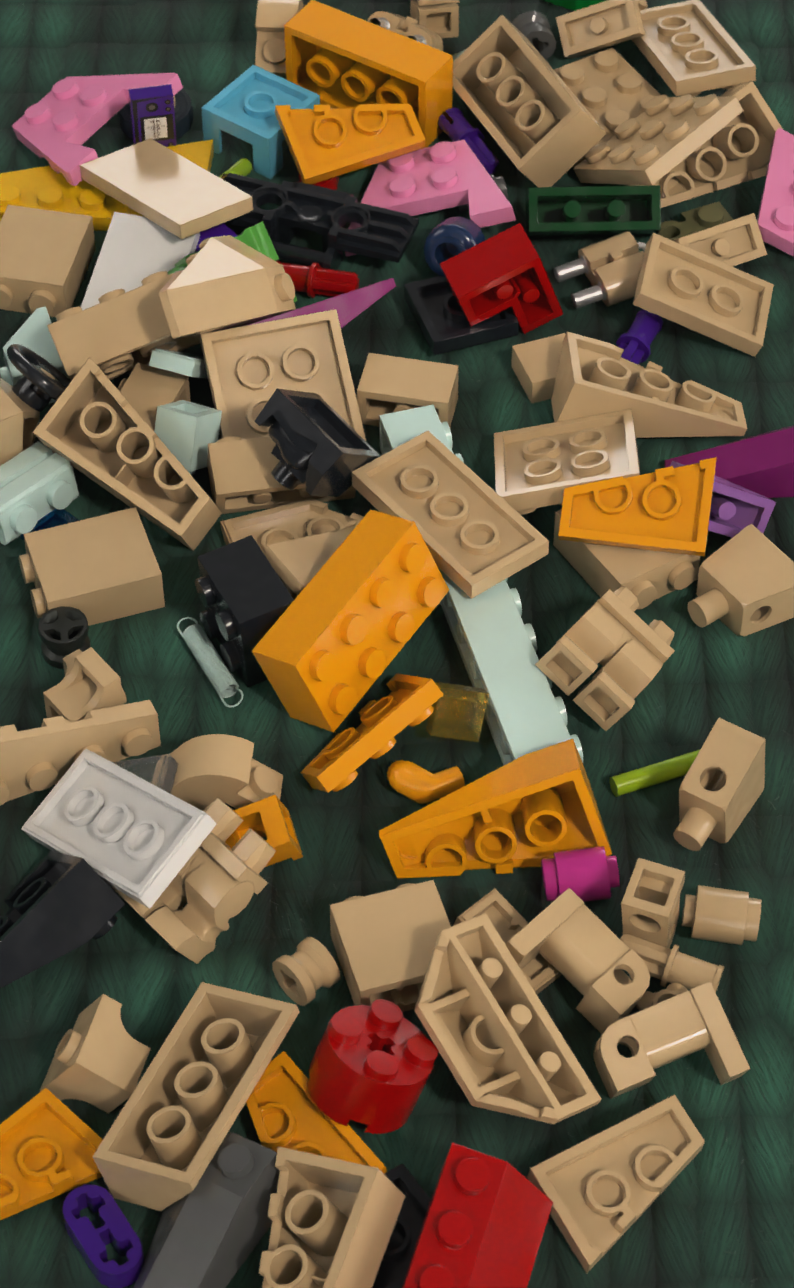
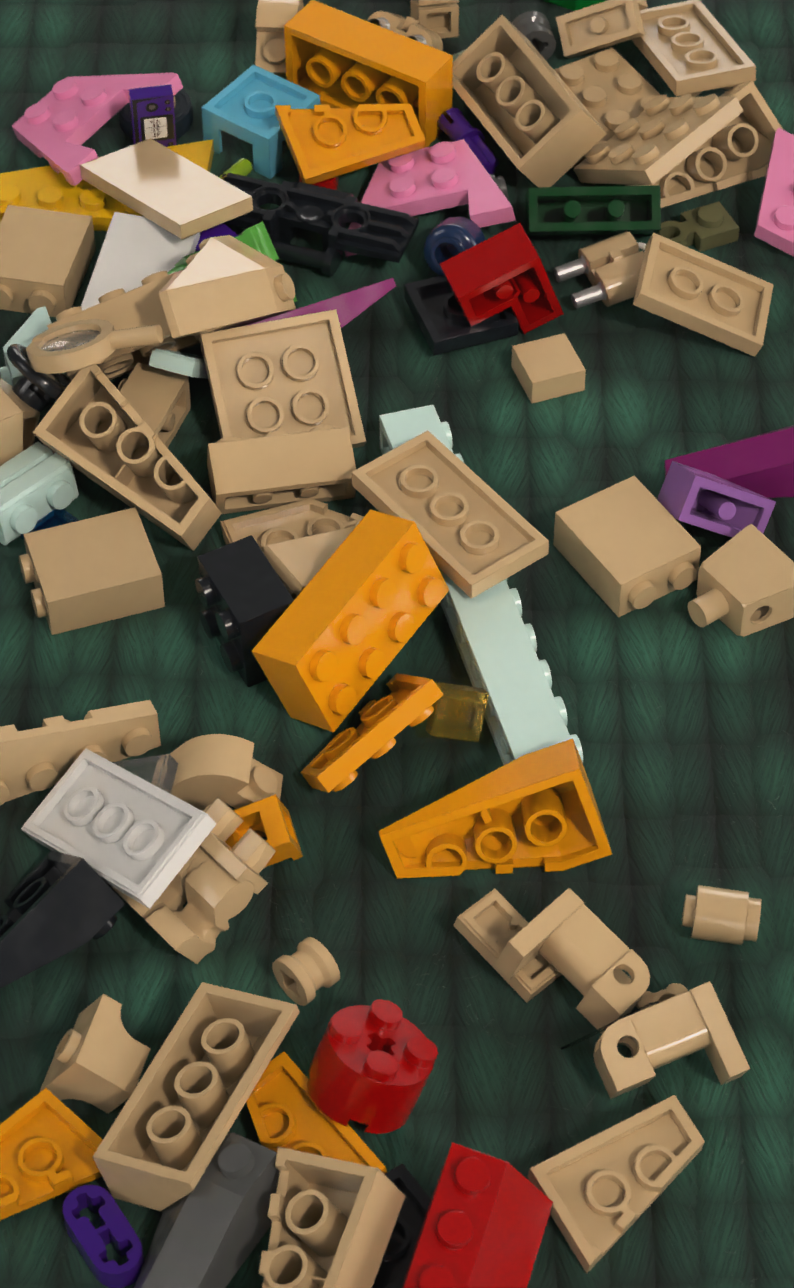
pearl dark grey wheel [38,606,91,669] -> none
tan brick [43,647,127,722] -> none
light aqua brick [154,400,222,475] -> none
light aqua piece [177,617,243,708] -> none
black brick [255,388,380,497] -> none
red axle [276,261,359,298] -> none
tan brick [330,880,451,1012] -> none
tan brick [357,353,459,427] -> none
light orange arm [387,760,465,804] -> none
tan wedge [414,913,602,1124] -> none
tan plate [494,409,641,515] -> none
tan hips [535,586,675,731] -> none
dark pink brick [541,846,620,902] -> none
tan wedge [551,332,747,438] -> none
light orange wing [558,457,717,556] -> none
lime bar [609,749,700,797] -> none
dark purple axle [616,309,663,365] -> none
tan axle [620,934,724,992] -> none
tan leg [621,858,685,948] -> none
tan plate [672,213,767,267] -> none
tan torso [673,718,766,851] -> none
none -> tan piece [26,319,163,374]
none -> black piece [561,1001,659,1050]

